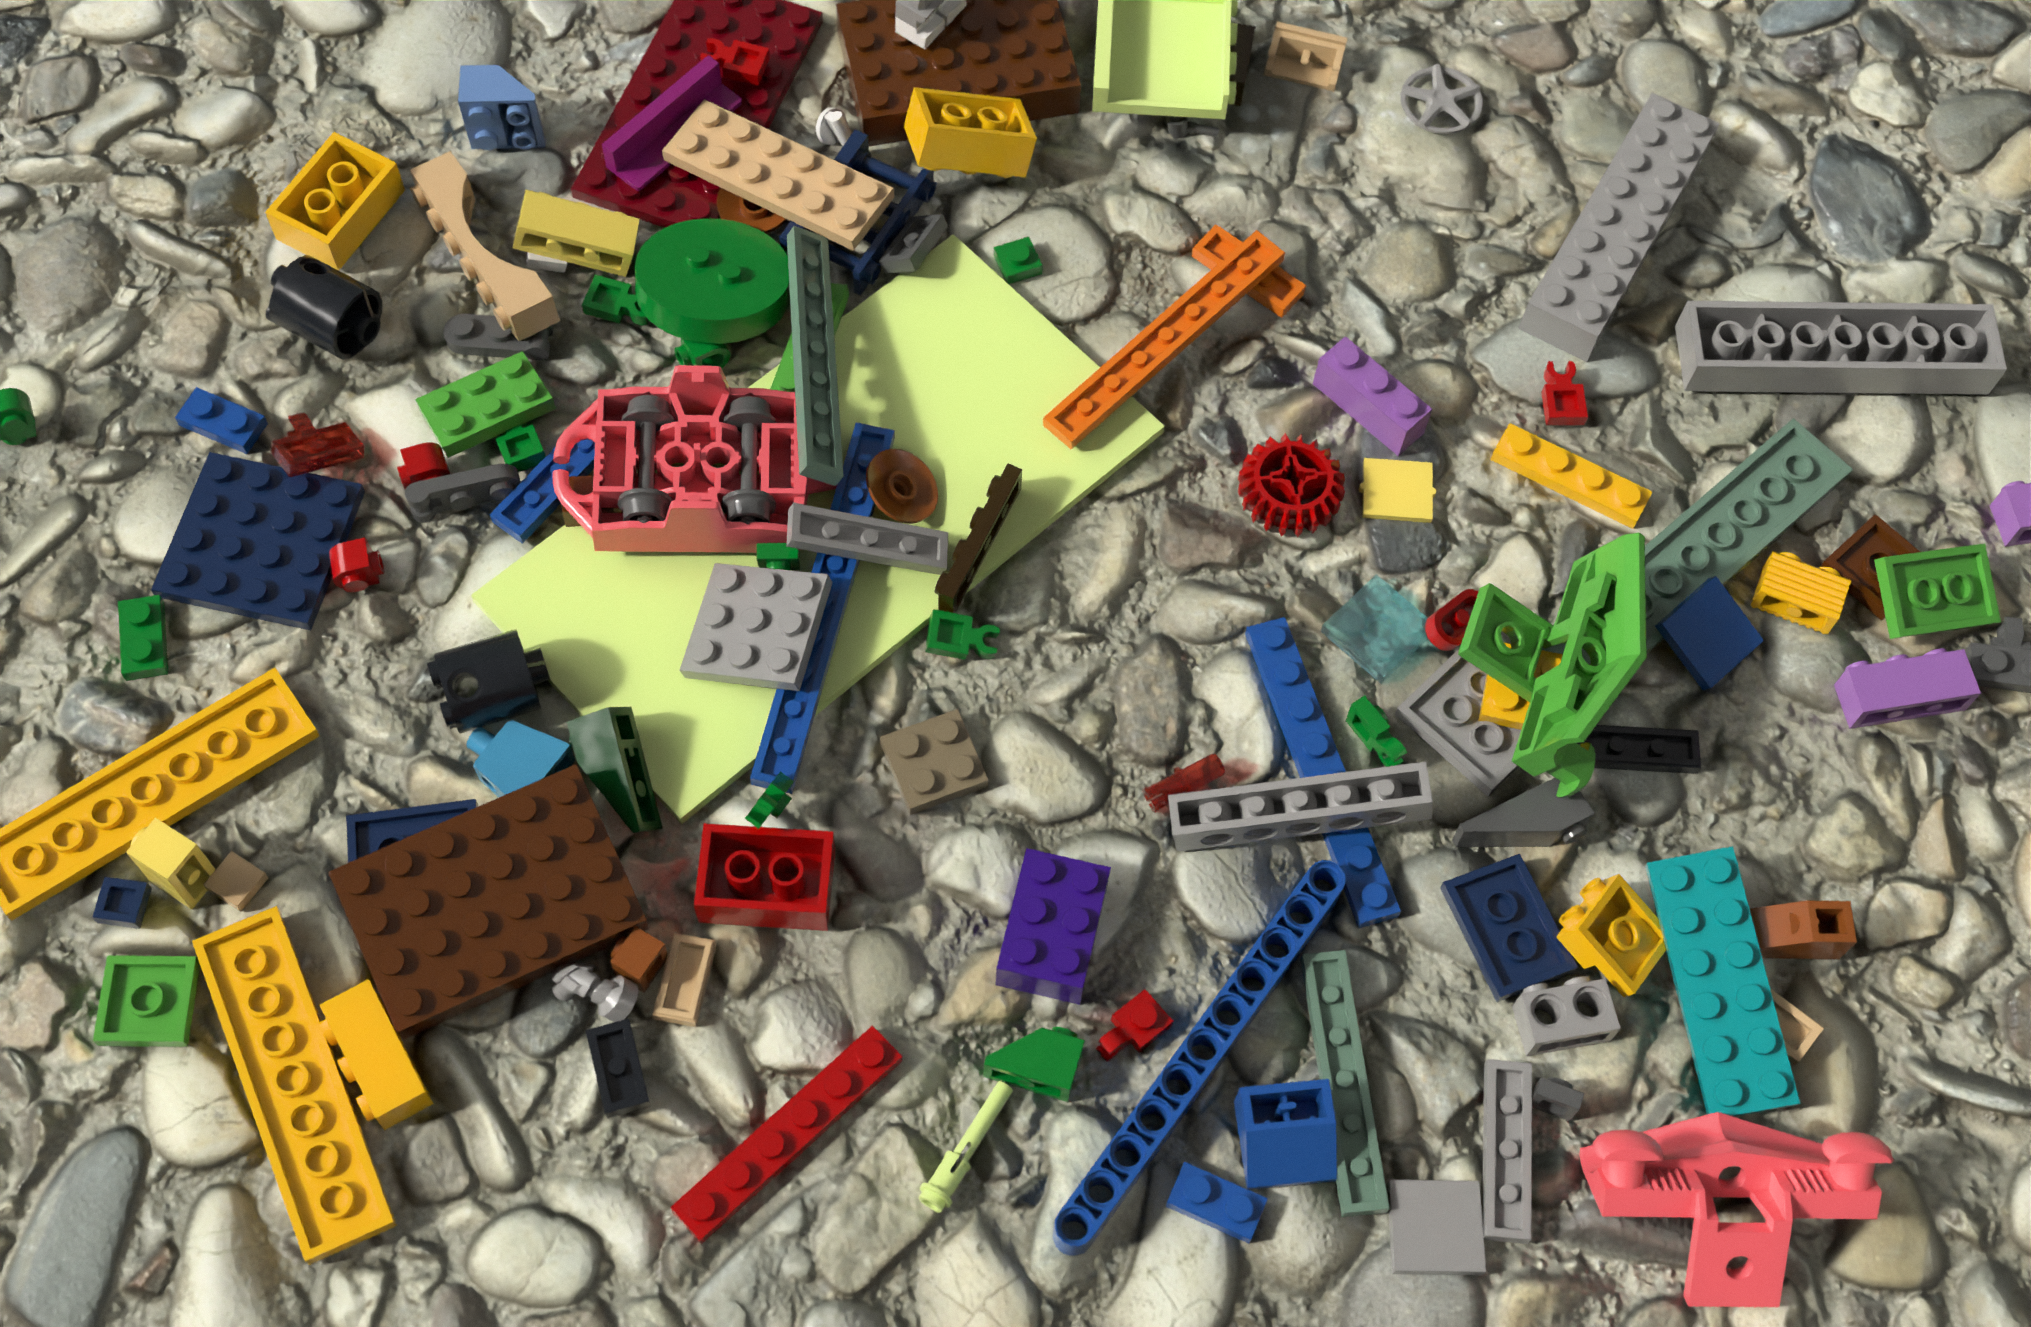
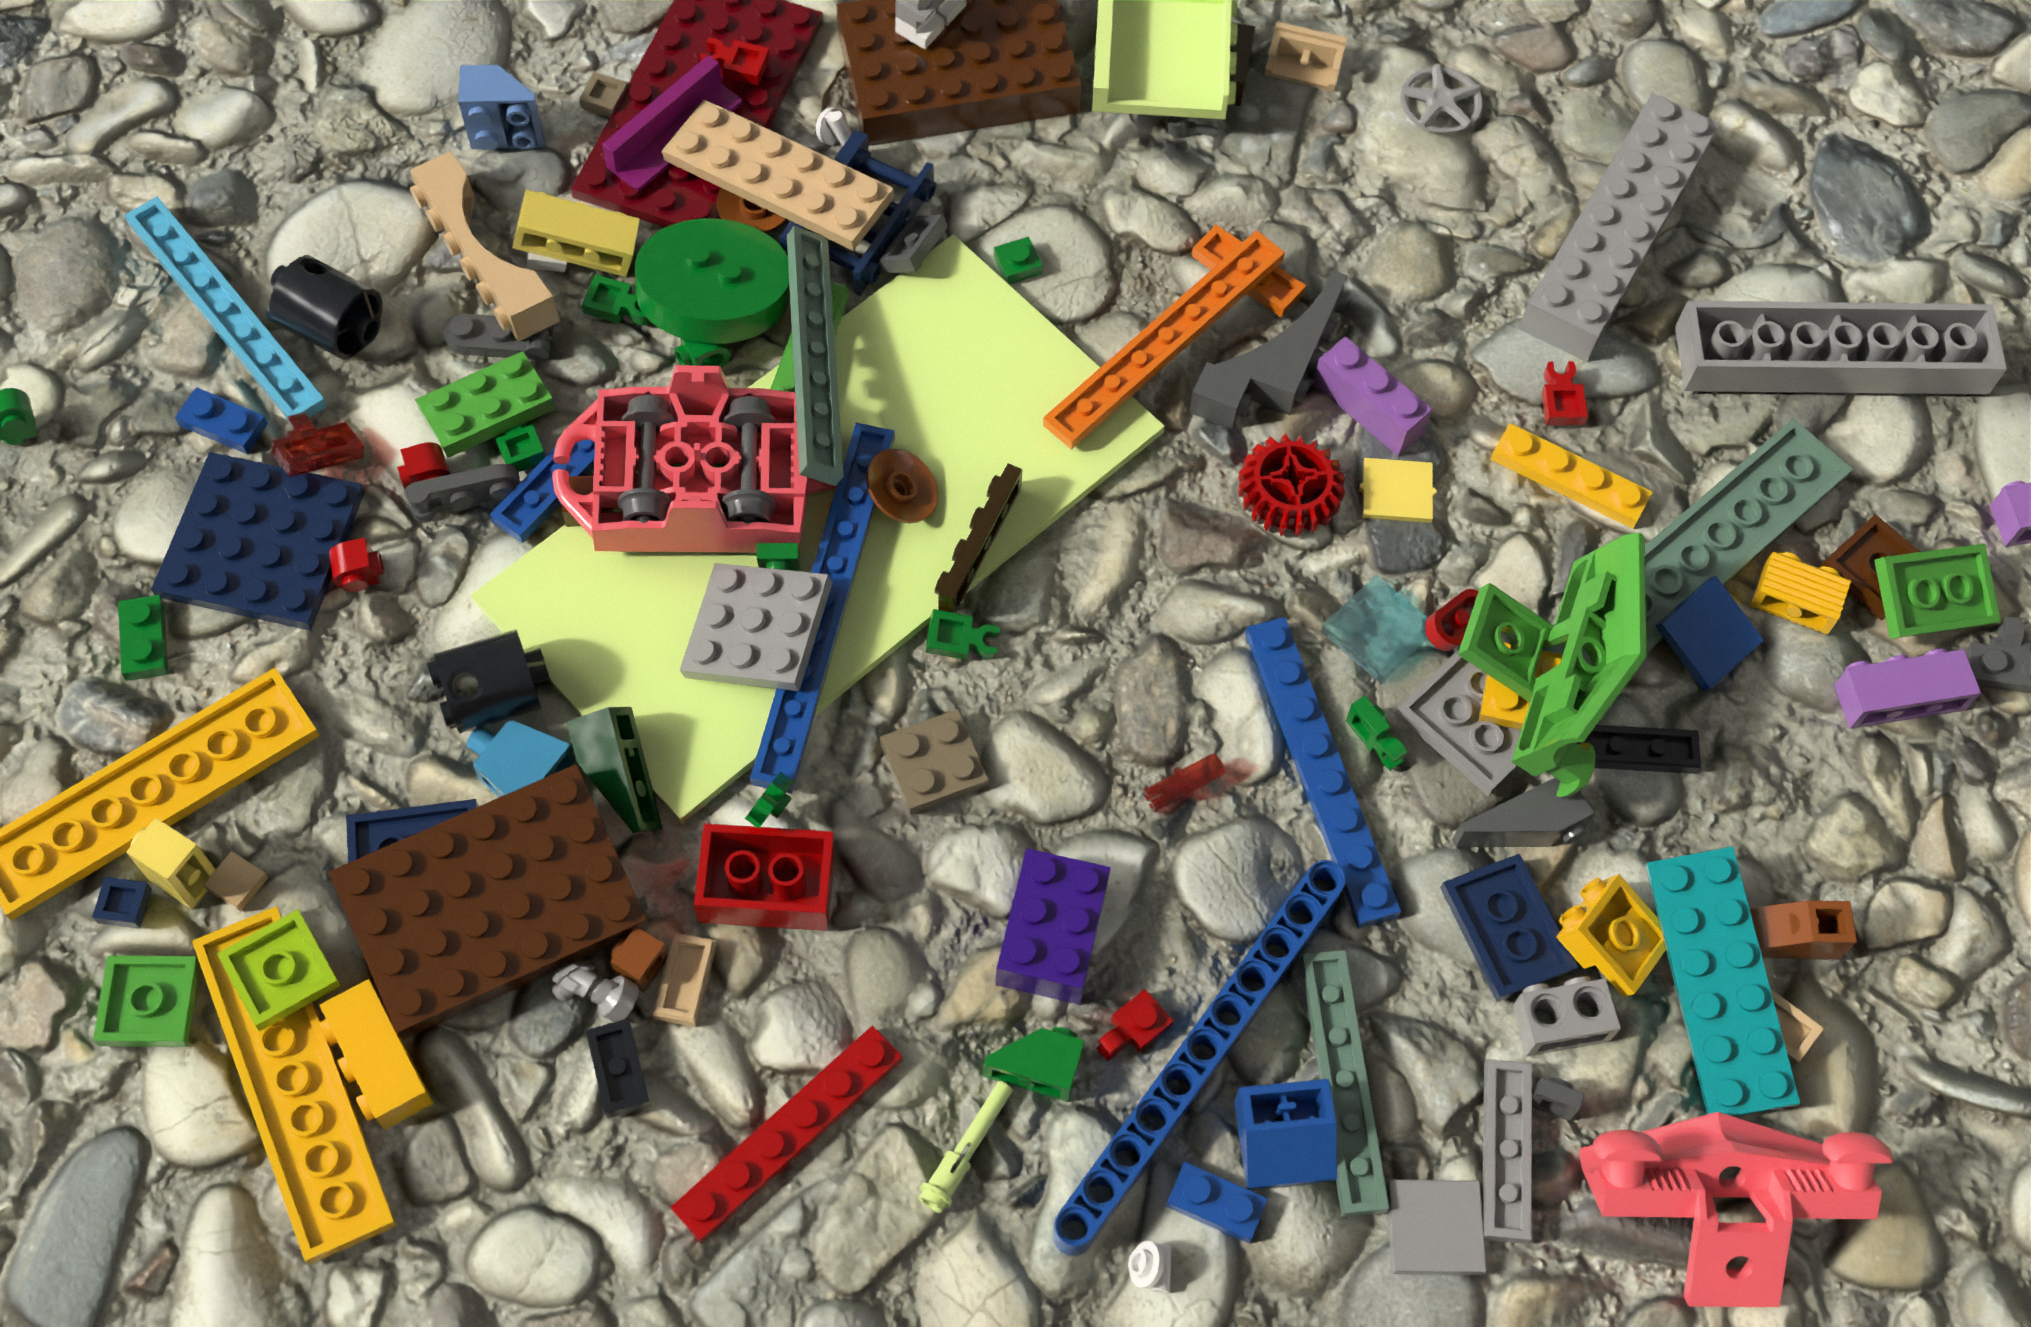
yellow brick [265,132,405,270] -> none
light grey plate [786,503,948,575] -> none
yellow brick [904,87,1037,178] -> none
light grey brick [1168,762,1433,852] -> none
none -> medium azure plate [124,196,327,427]
none -> lime plate [217,909,341,1032]
none -> dark tan plate [579,72,629,118]
none -> white plate [1128,1241,1172,1294]
none -> dark grey arch [1189,270,1350,429]

